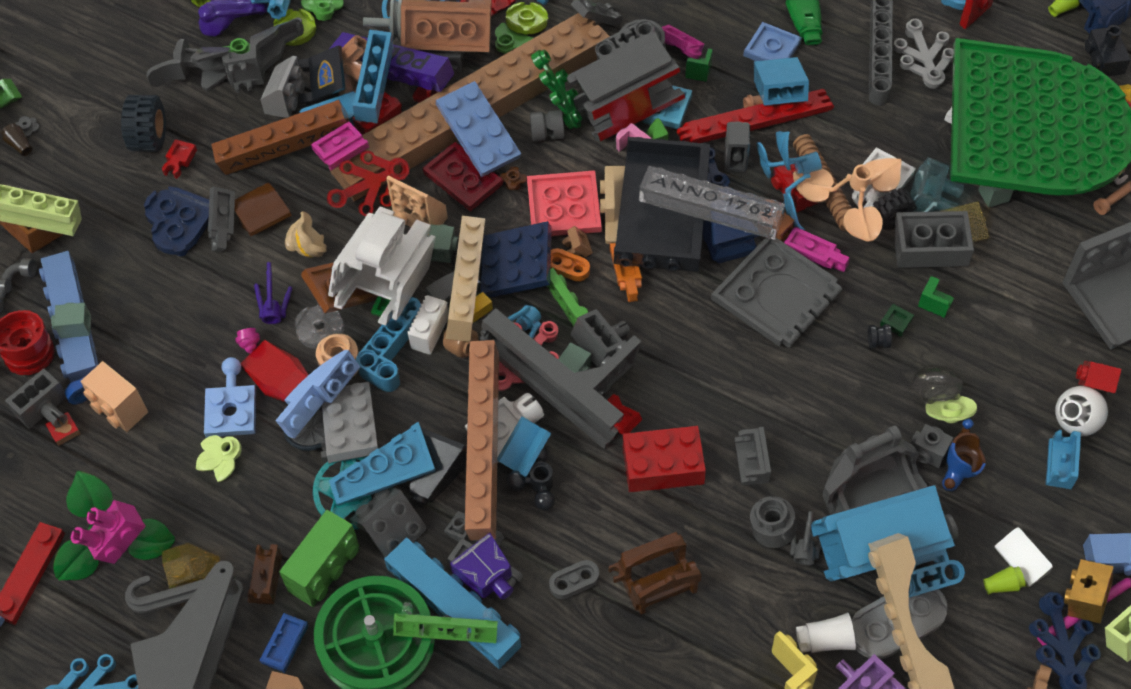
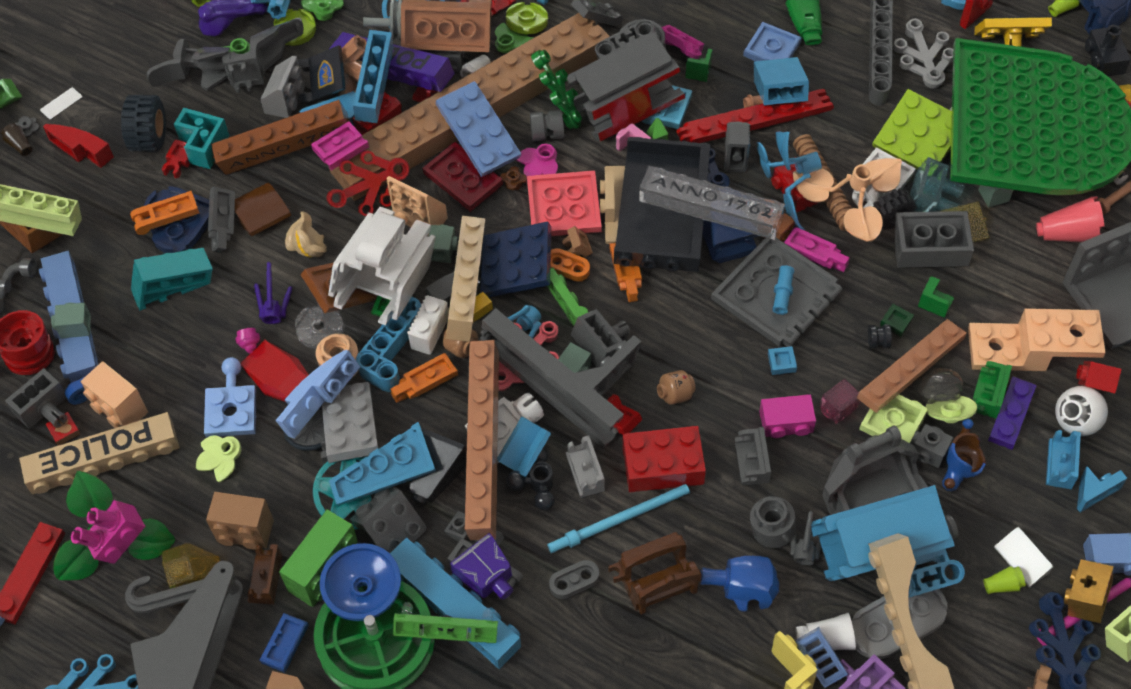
none -> tan brick [19,412,180,495]
none -> white sticker [40,87,83,119]
none -> red slope [43,124,114,168]
none -> orange plate [130,191,199,235]
none -> teal wedge [131,248,213,311]
none -> teal brick [174,108,229,169]
none -> medium nougat brick [206,492,274,549]
none -> blue dish [320,543,401,621]
none -> orange hinge [390,353,458,403]
none -> white cone [460,55,491,79]
none -> dark pink plate [516,144,558,176]
none -> medium azure bar [547,484,690,553]
none -> light grey hinge [565,435,605,498]
none -> medium nougat head [657,370,695,405]
none -> blue piece [700,556,779,612]
none -> dark pink brick [759,394,816,438]
none -> dark azure plate [768,346,797,375]
none -> dark azure pin [772,265,794,315]
none -> medium blue slope [796,627,848,688]
none -> clear pink brick [820,379,860,424]
none -> nougat plate [857,319,967,413]
none -> yellowish green plate [859,394,928,443]
none -> lime plate [872,89,952,178]
none -> light nougat bracket [968,309,1105,371]
none -> green hinge [972,361,1012,419]
none -> yellow plate [975,17,1052,47]
none -> dark purple plate [988,377,1036,450]
none -> coral cone [1036,196,1104,242]
none -> dark azure slope [1077,467,1127,513]

